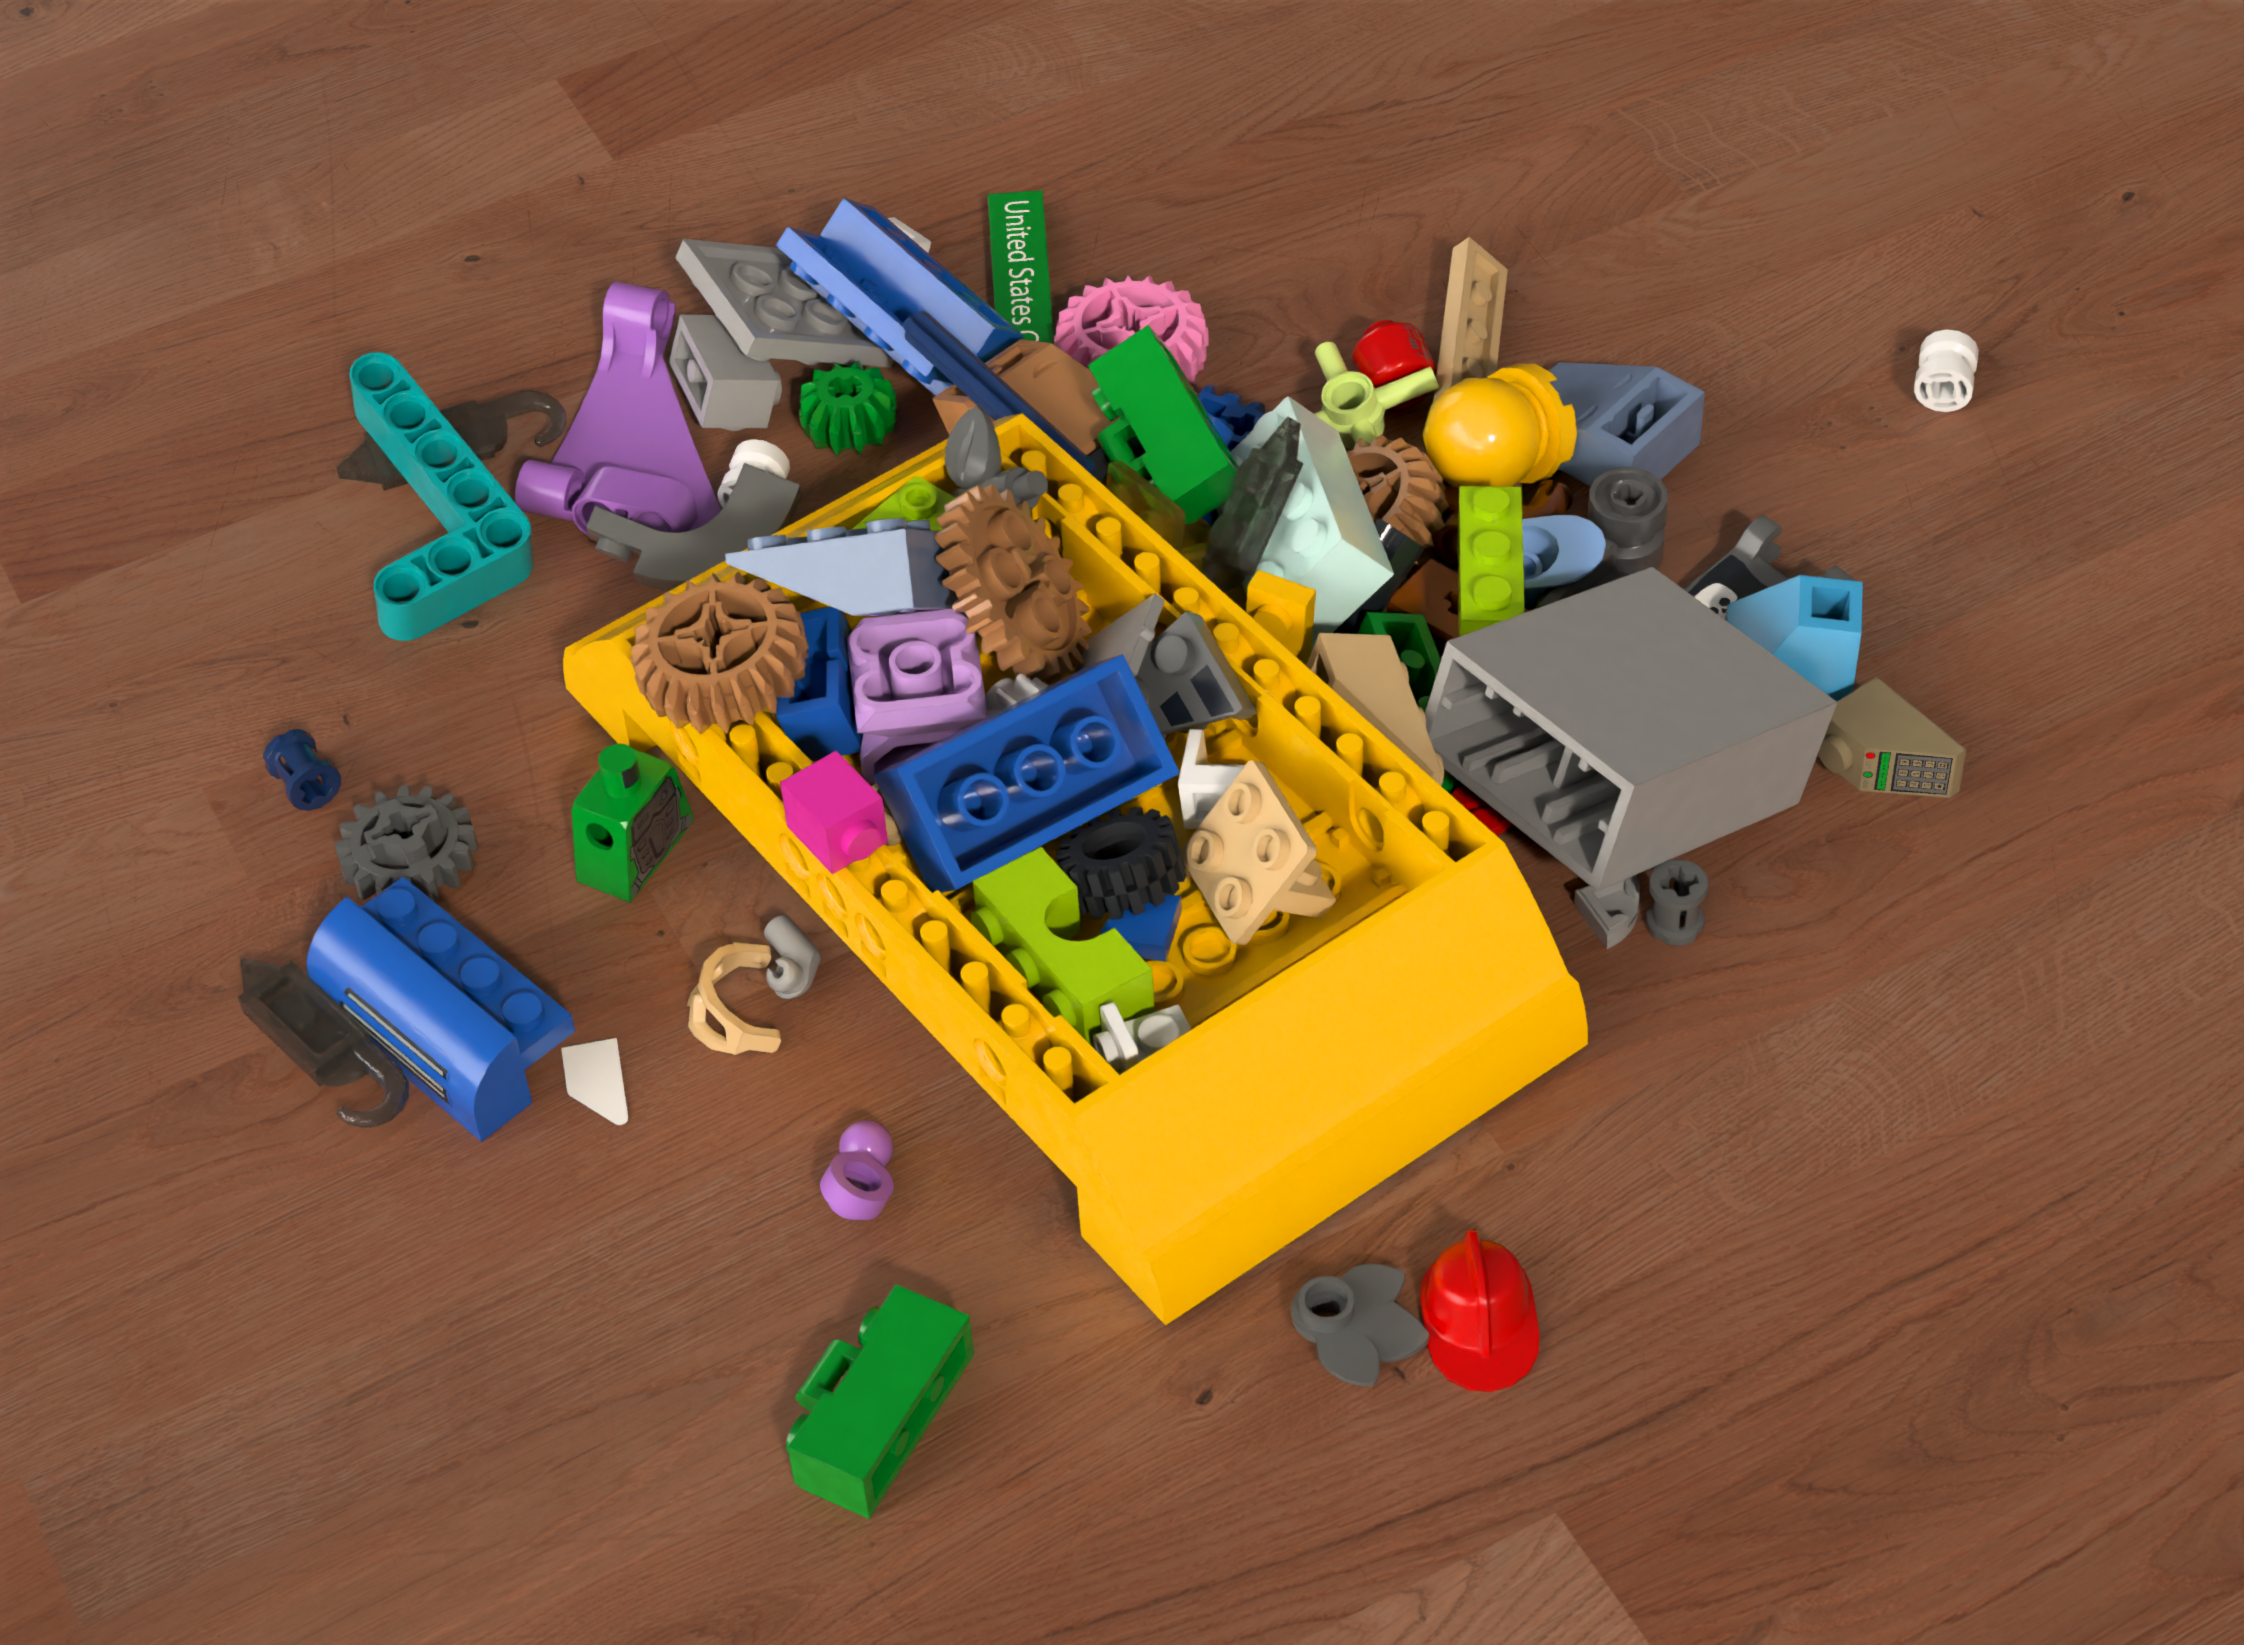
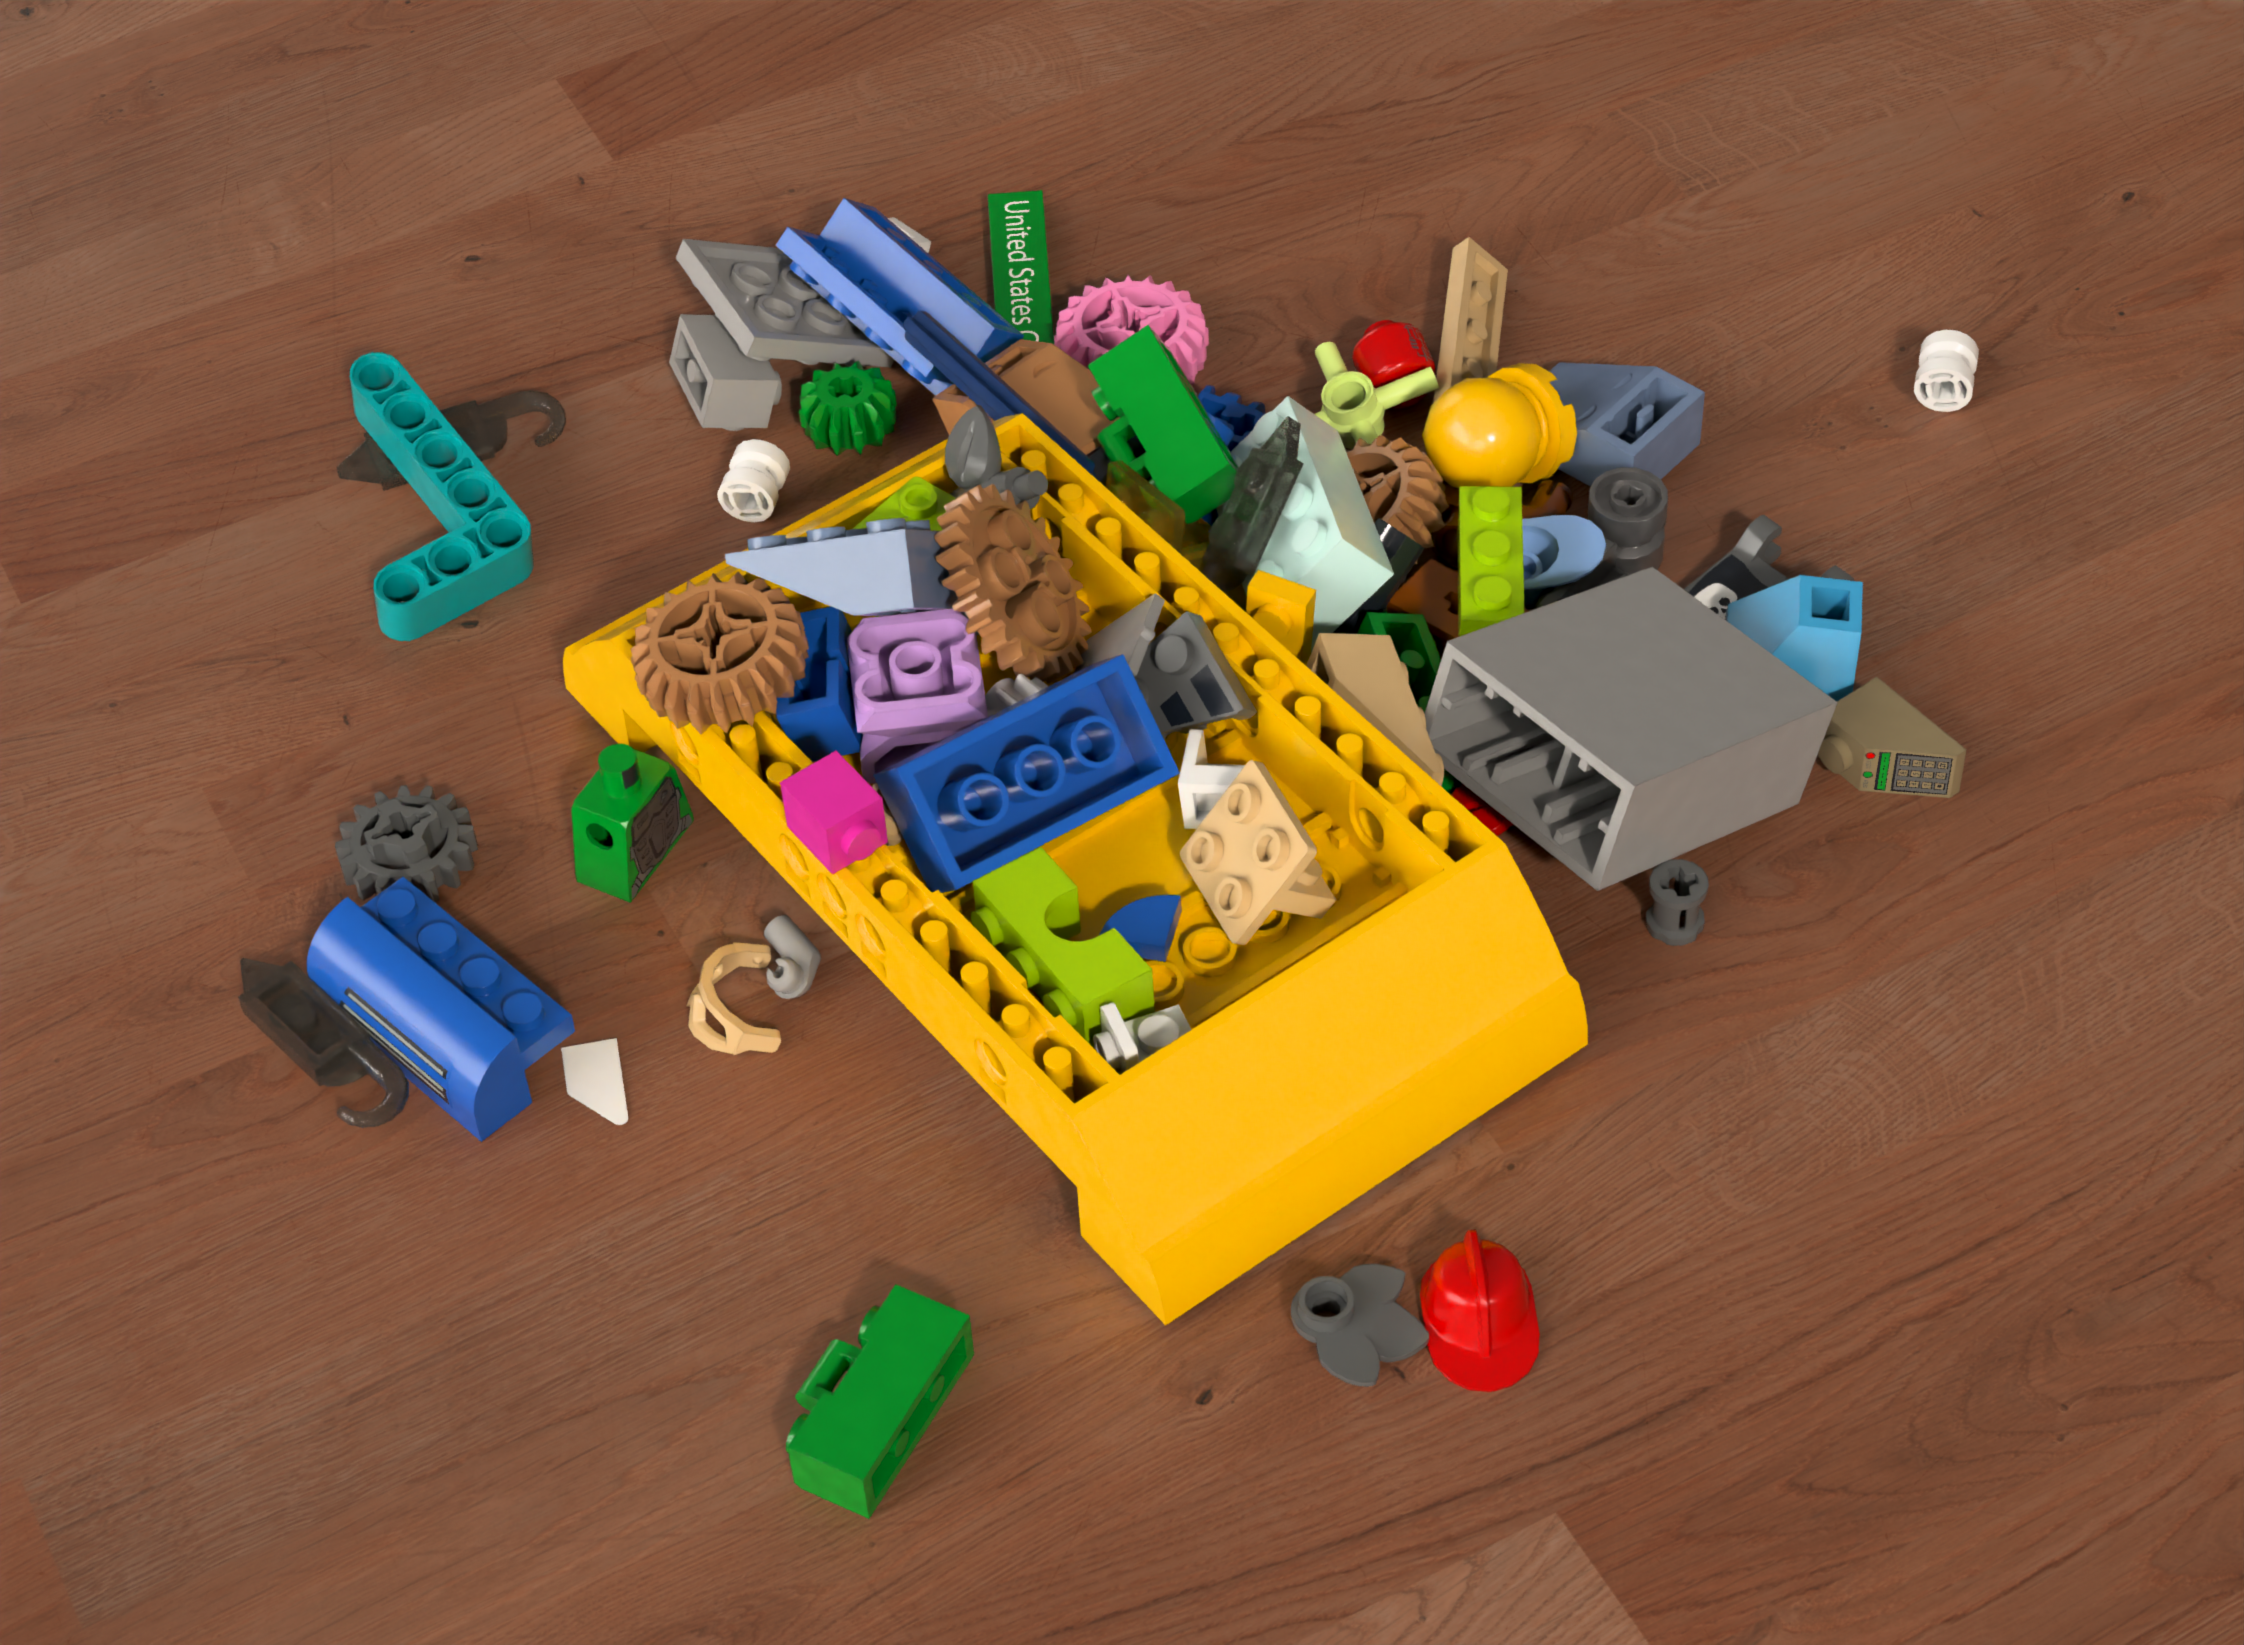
dark blue bush [263,729,341,811] -> none
medium lavender panel [515,282,721,536] -> none
dark grey arch [586,463,802,591] -> none
medium lavender plate [820,1120,894,1220] -> none
black tyre [1056,807,1186,920] -> none
light grey tile [1574,875,1640,949] -> none

